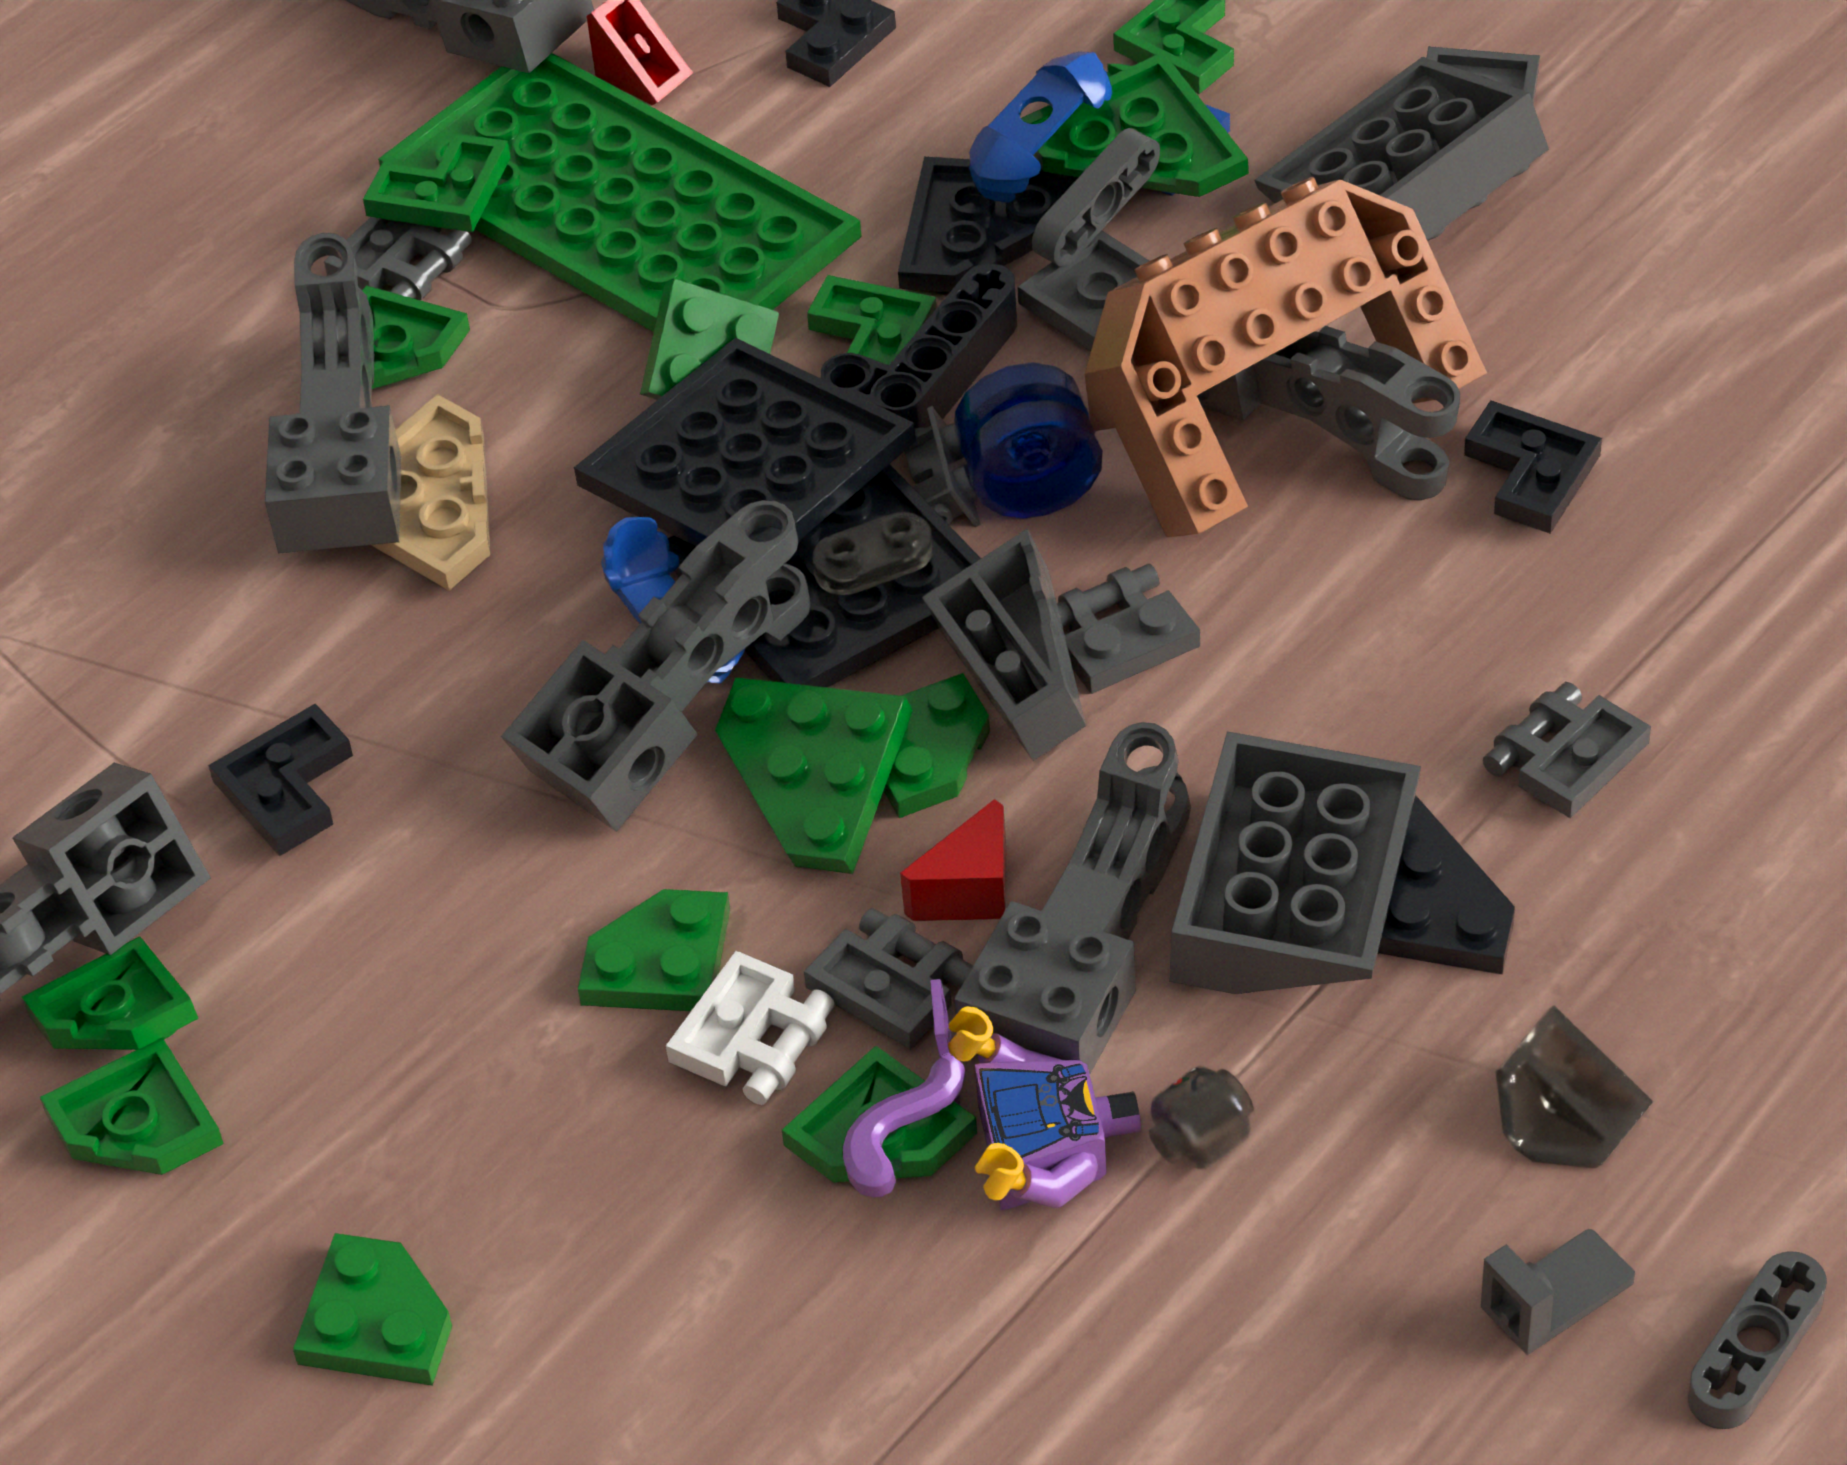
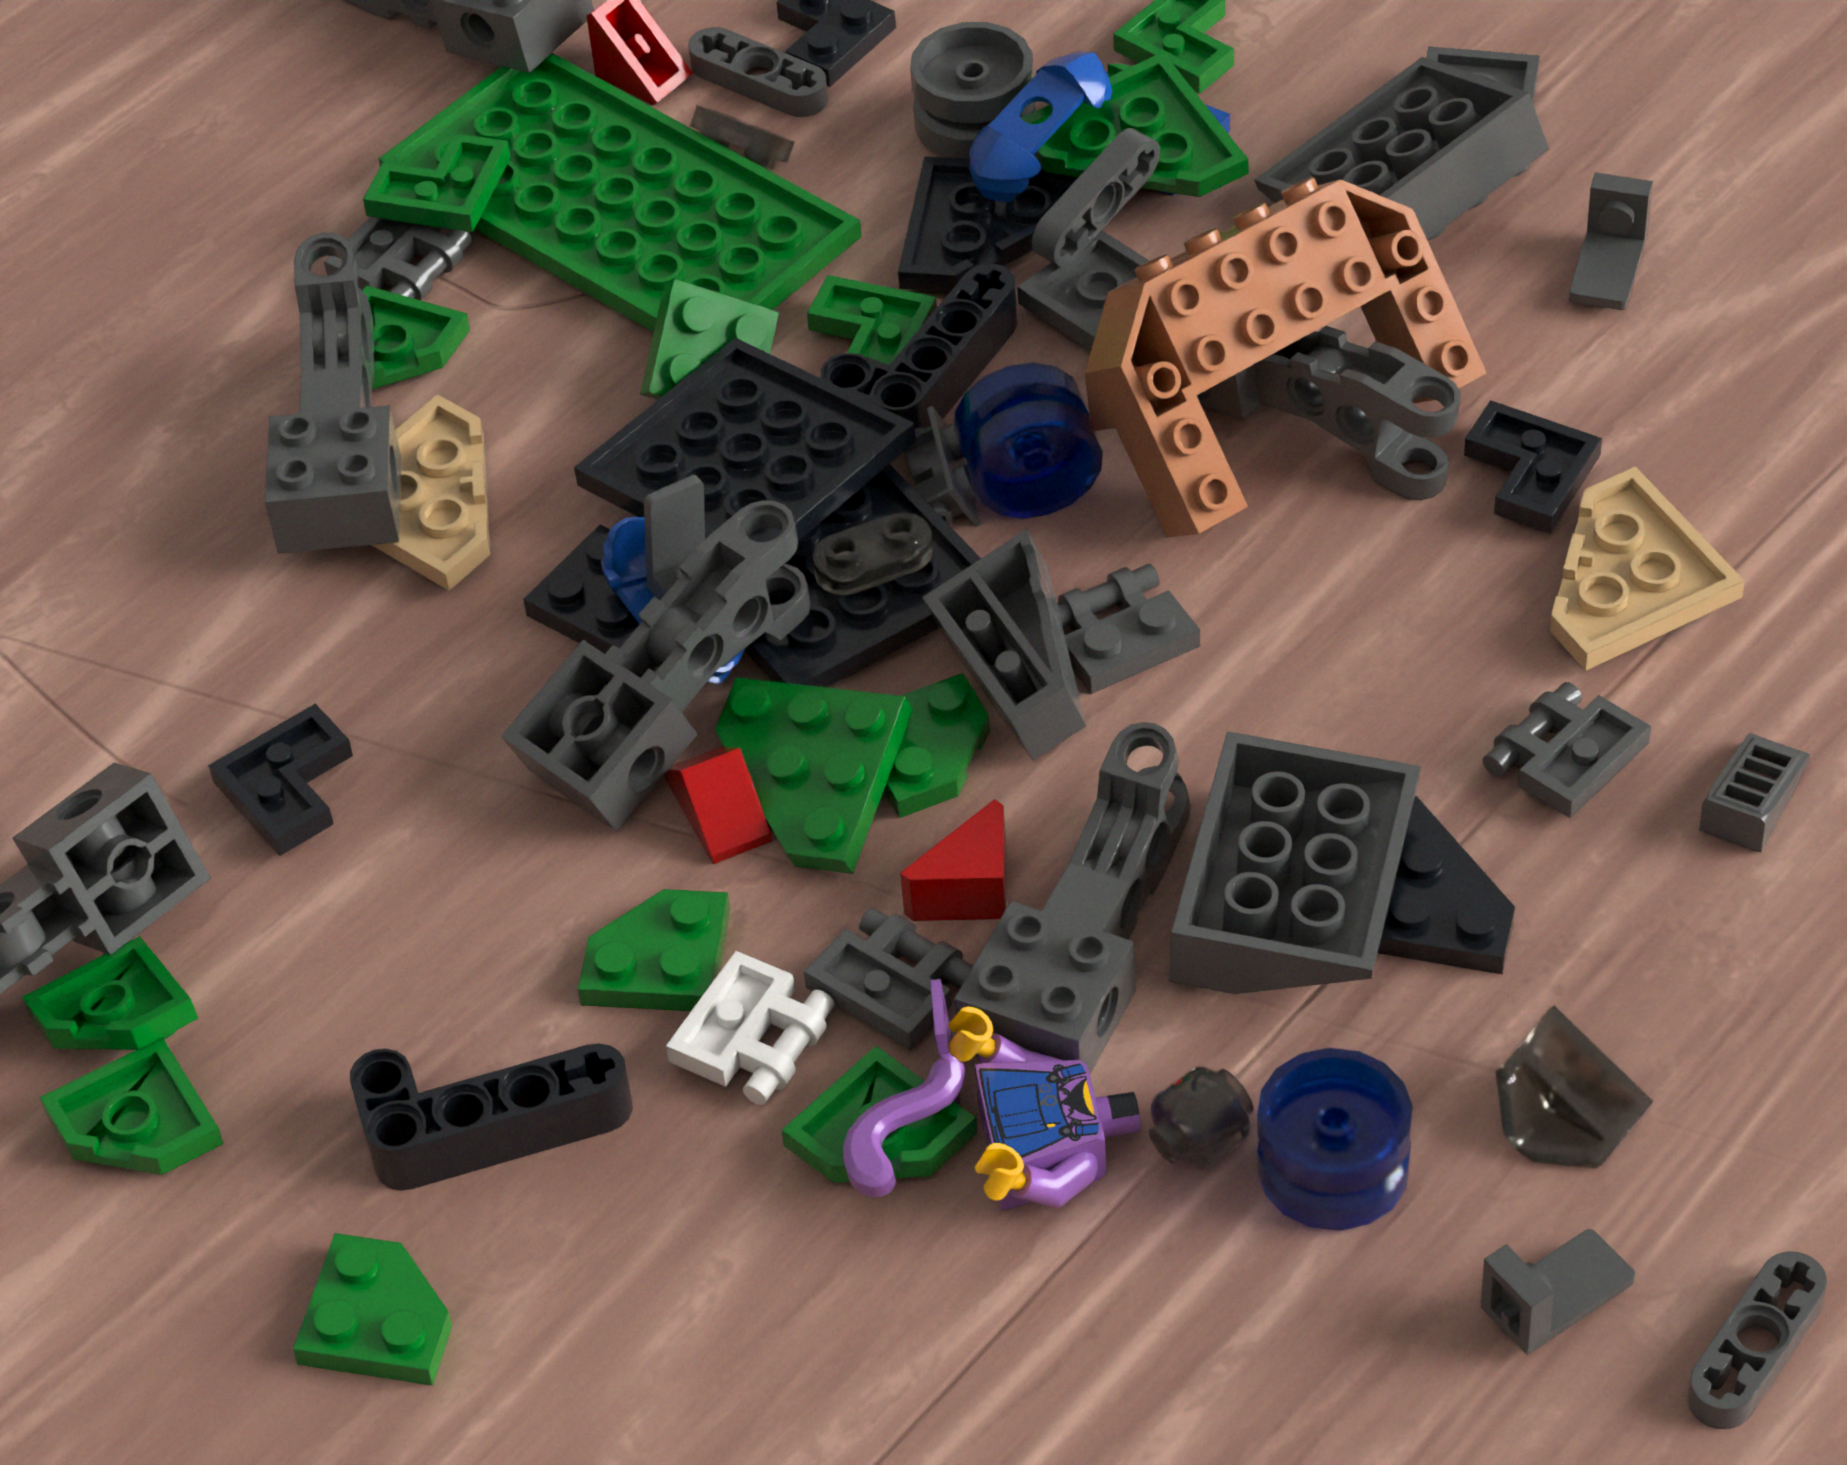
none -> black beam [350,1043,633,1191]
none -> black plate [523,524,640,654]
none -> dark grey bracket [644,475,705,600]
none -> red slope [664,747,772,864]
none -> dark grey beam [688,27,828,117]
none -> clear smoke plate [689,104,795,169]
none -> dark grey wheel [910,22,1036,159]
none -> clear blue wheel [1257,1048,1413,1231]
none -> tan plate [1550,466,1744,671]
none -> dark grey bracket [1569,172,1653,310]
none -> dark grey slope [1699,733,1810,852]

